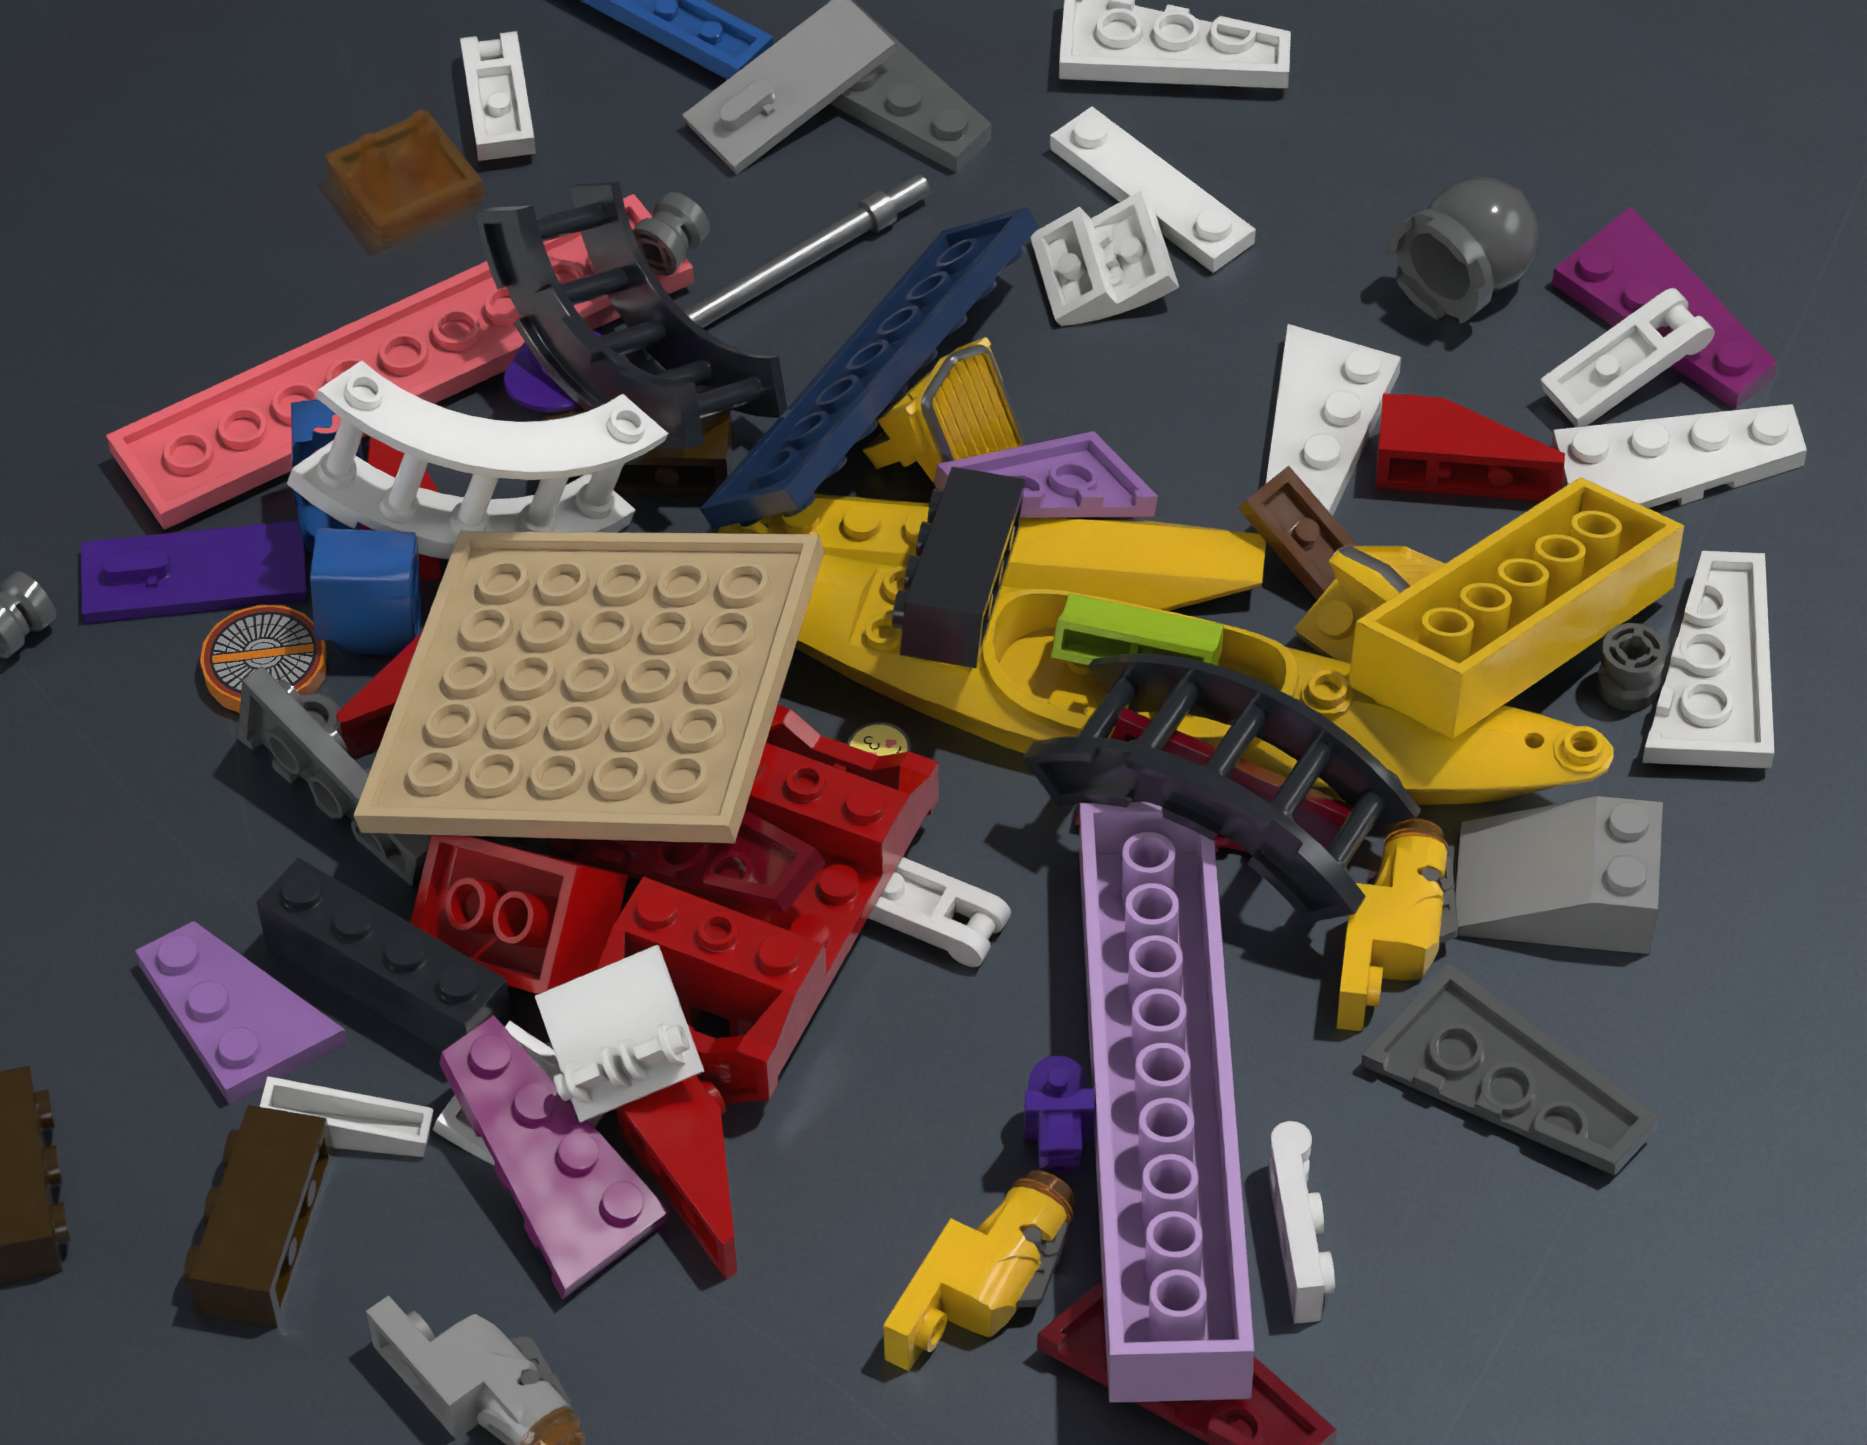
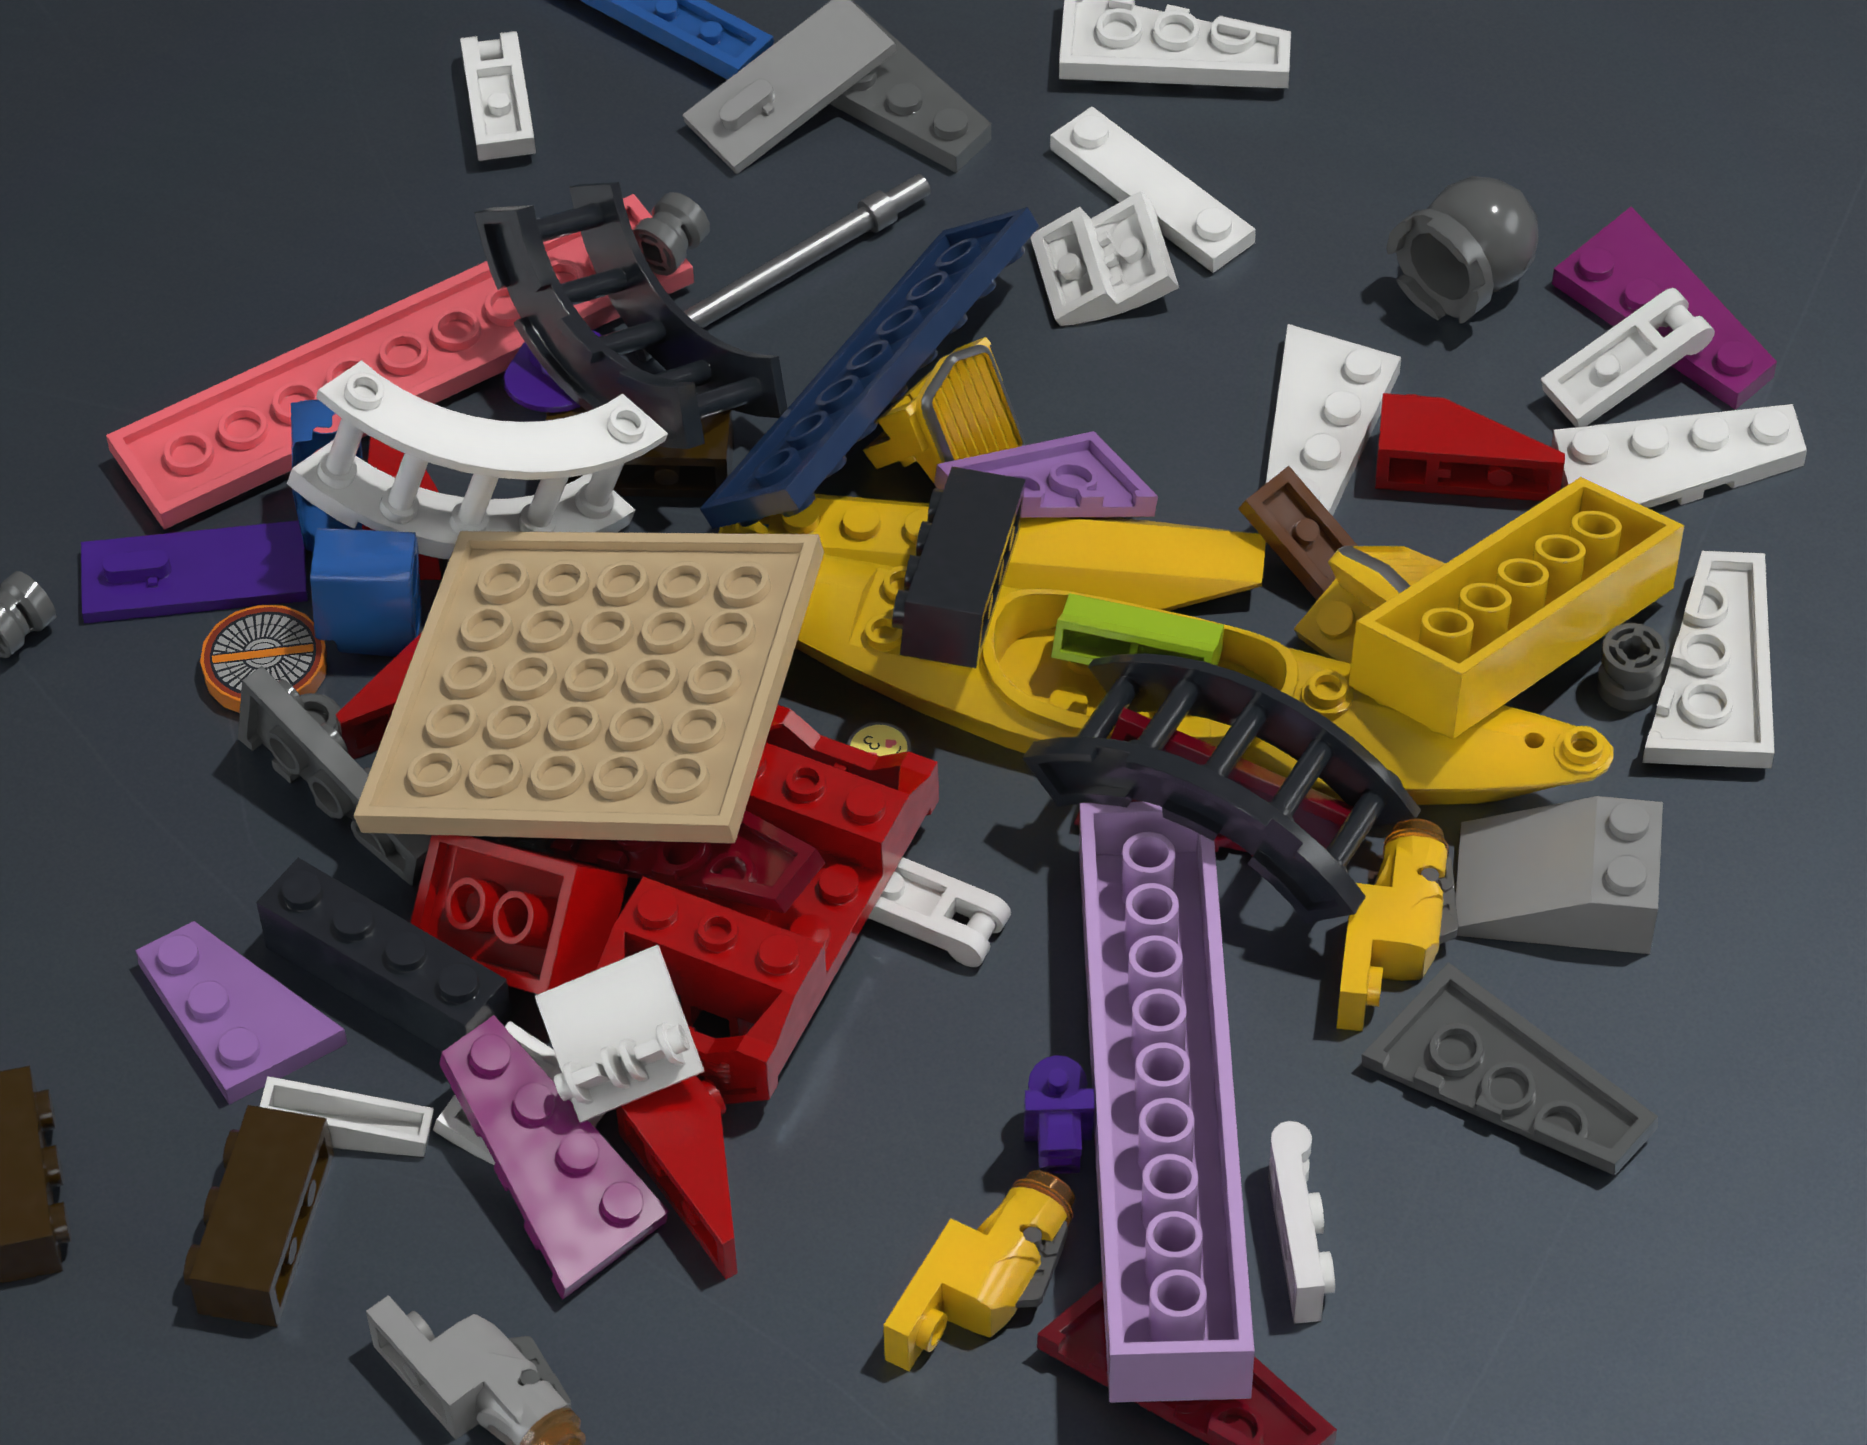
clear orange plate [325,109,485,243] -> none

